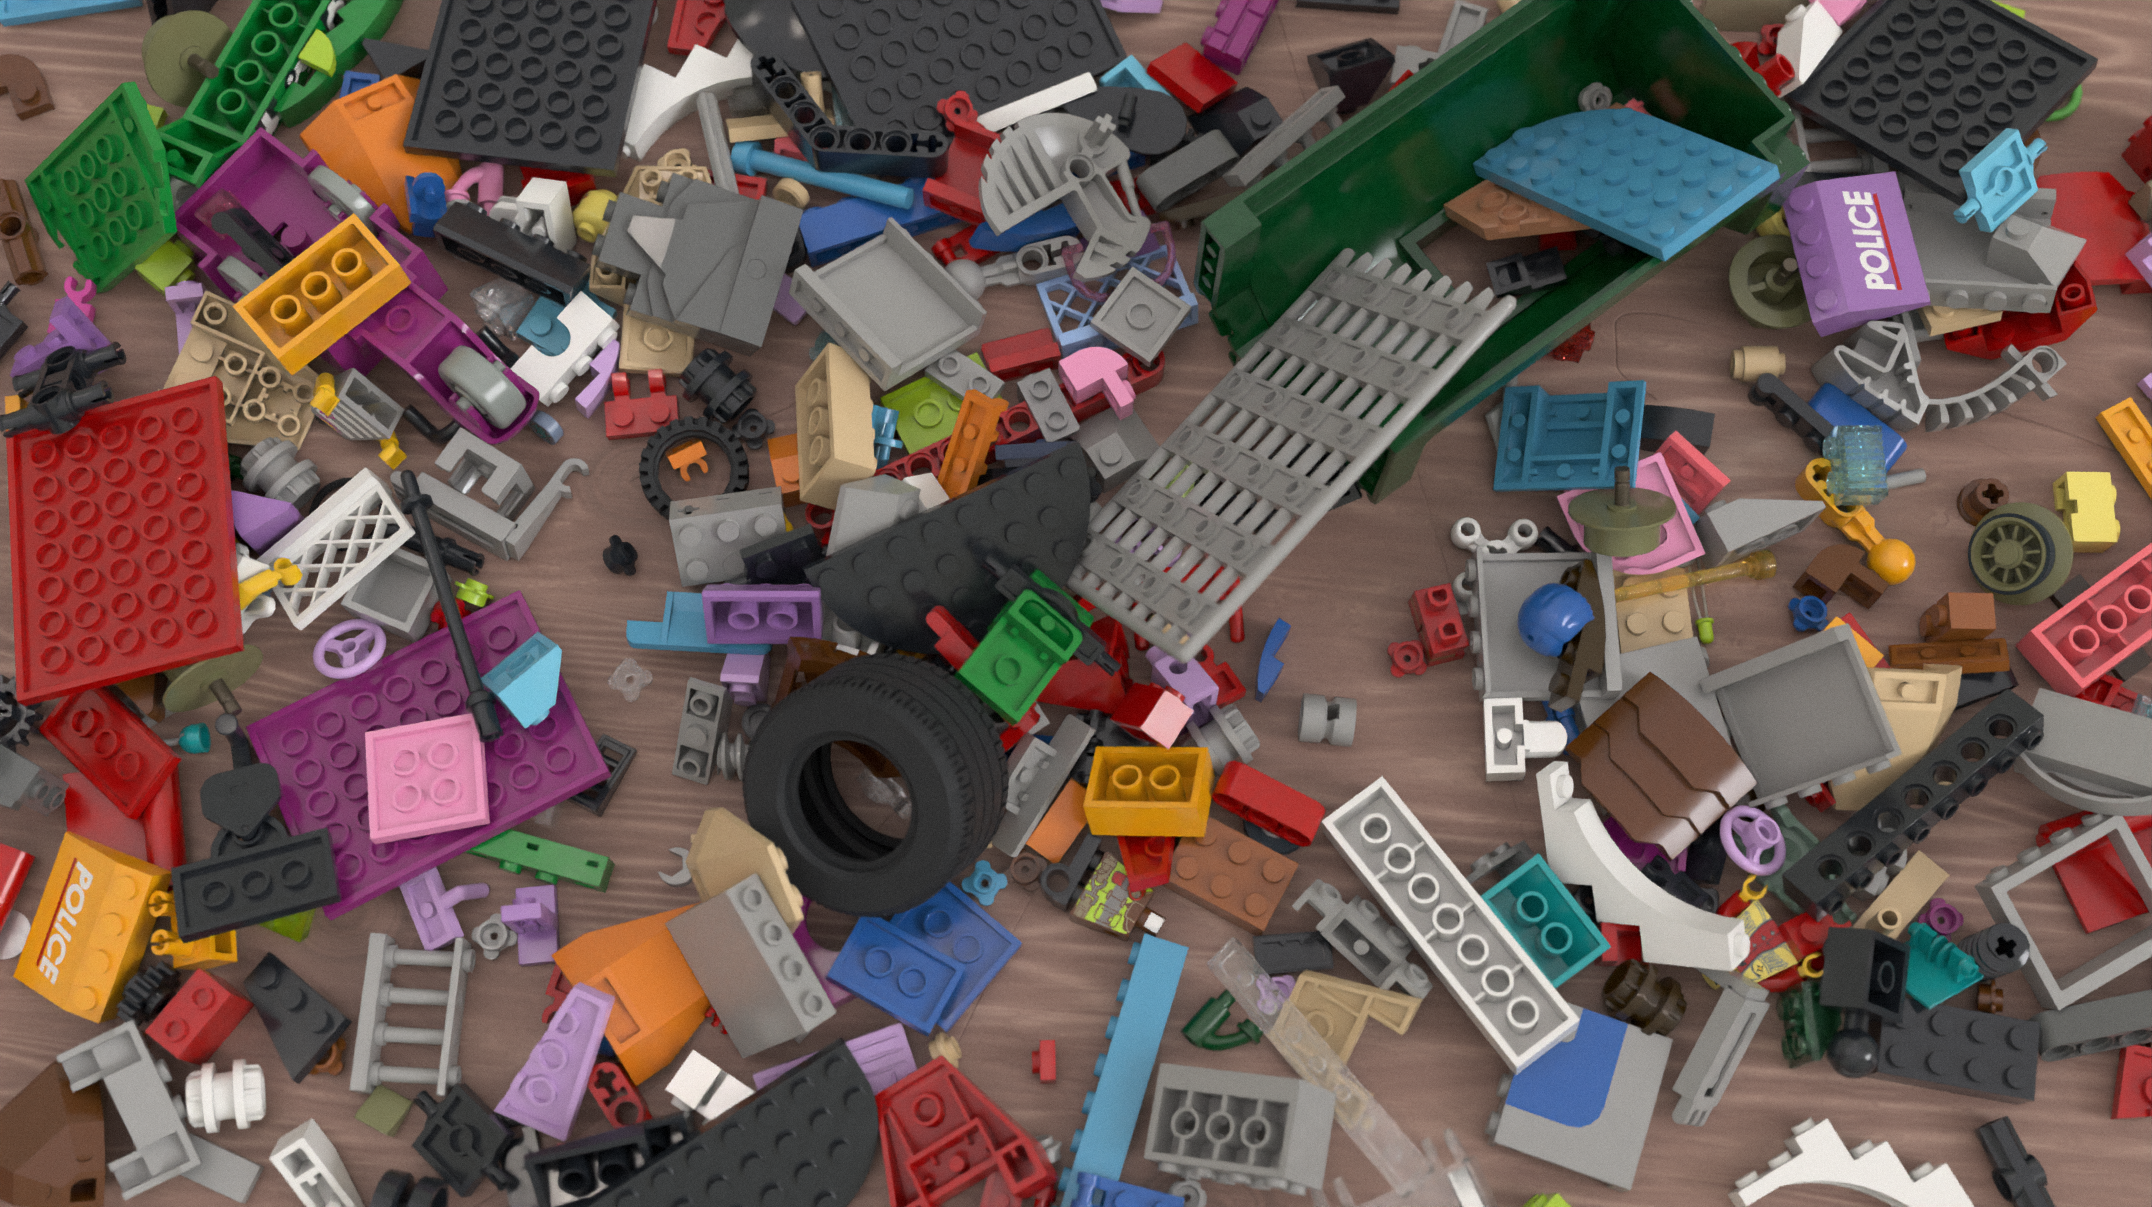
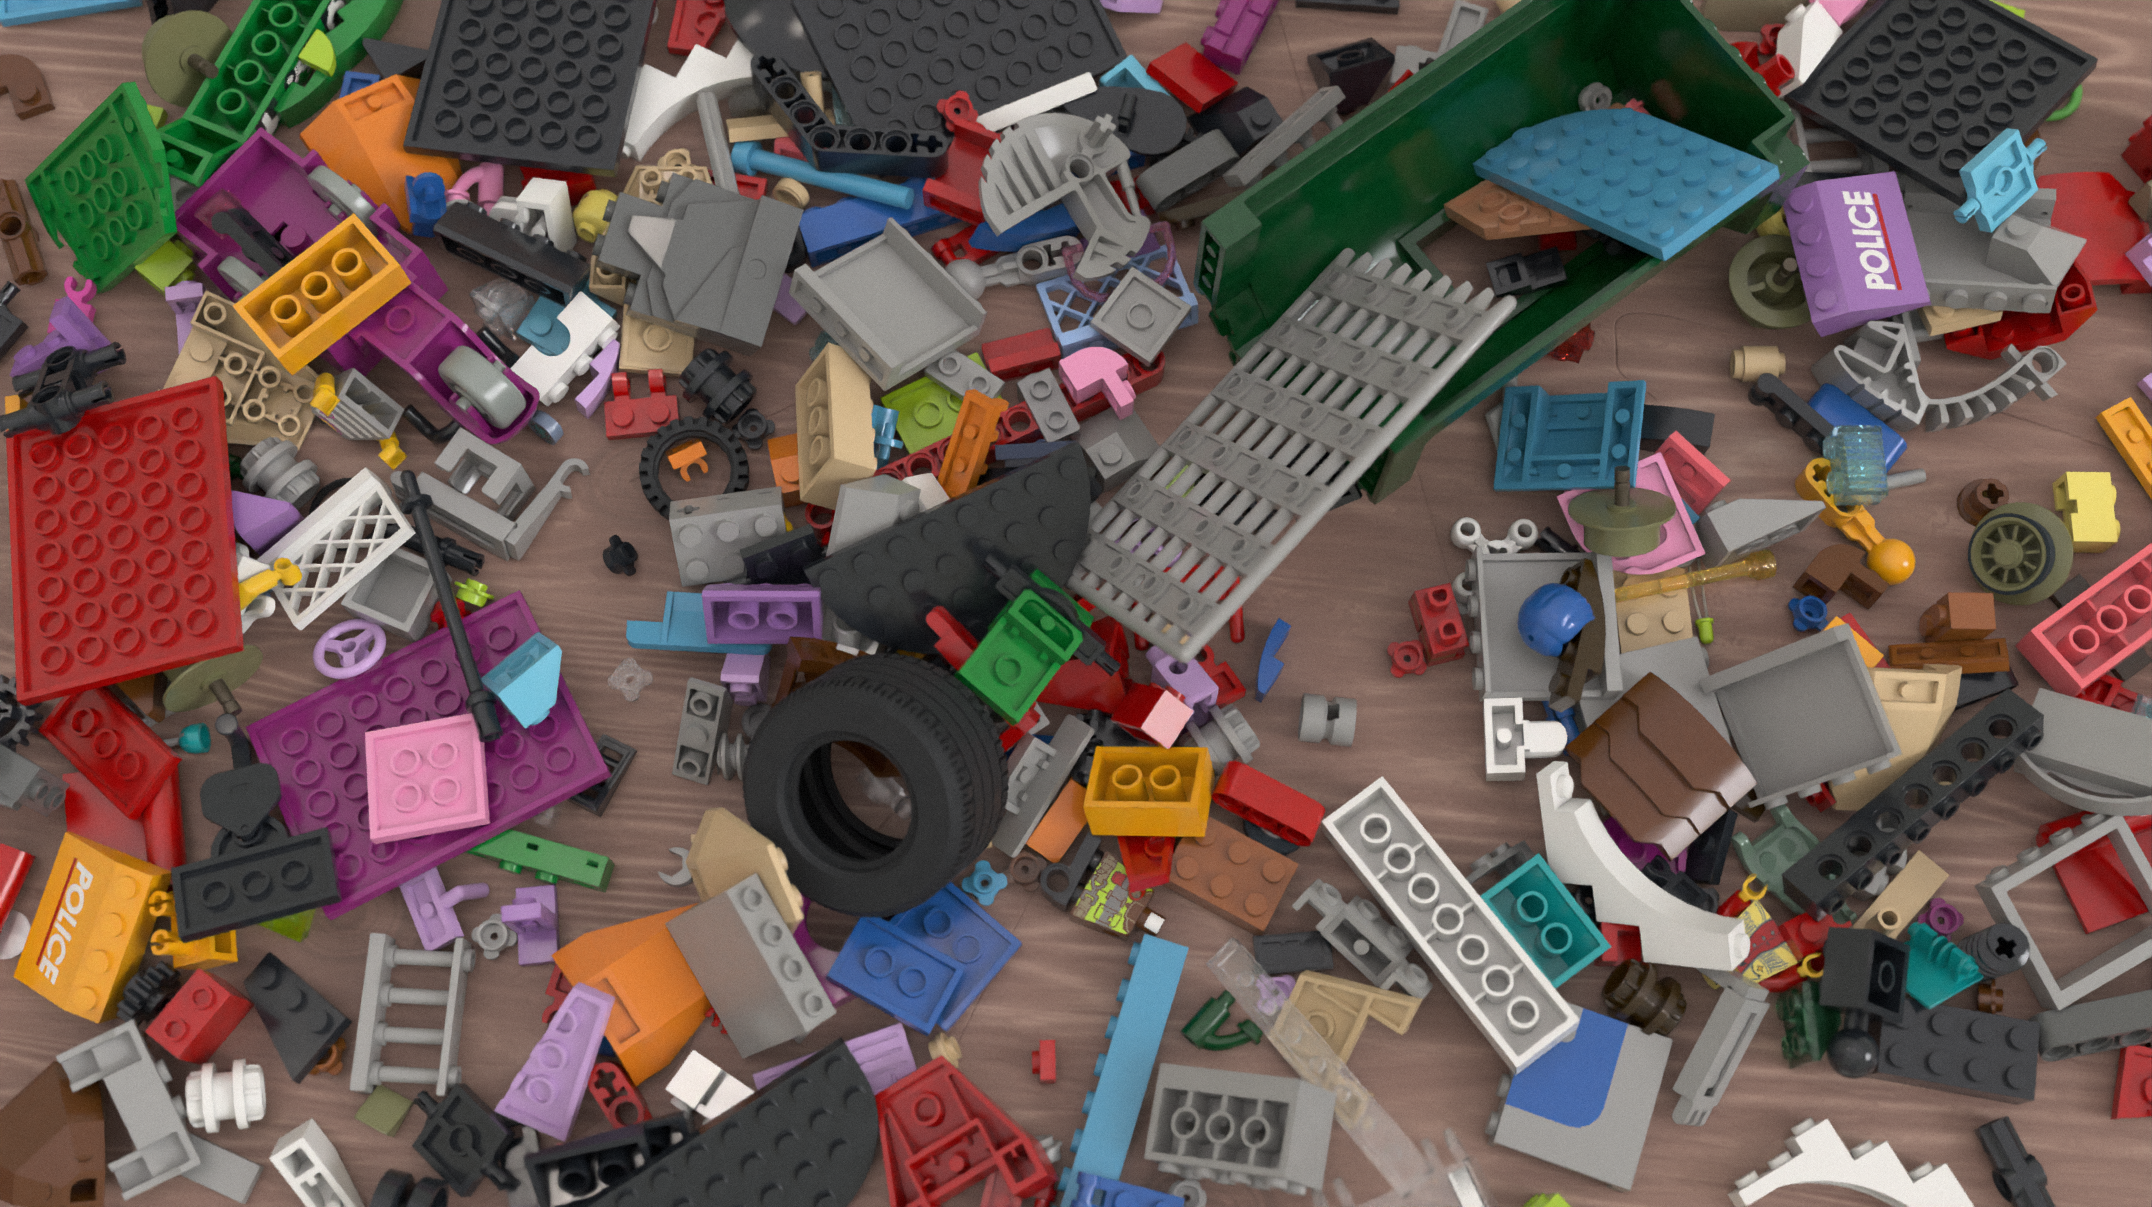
lavender piece [1720,805,1786,876] -> none

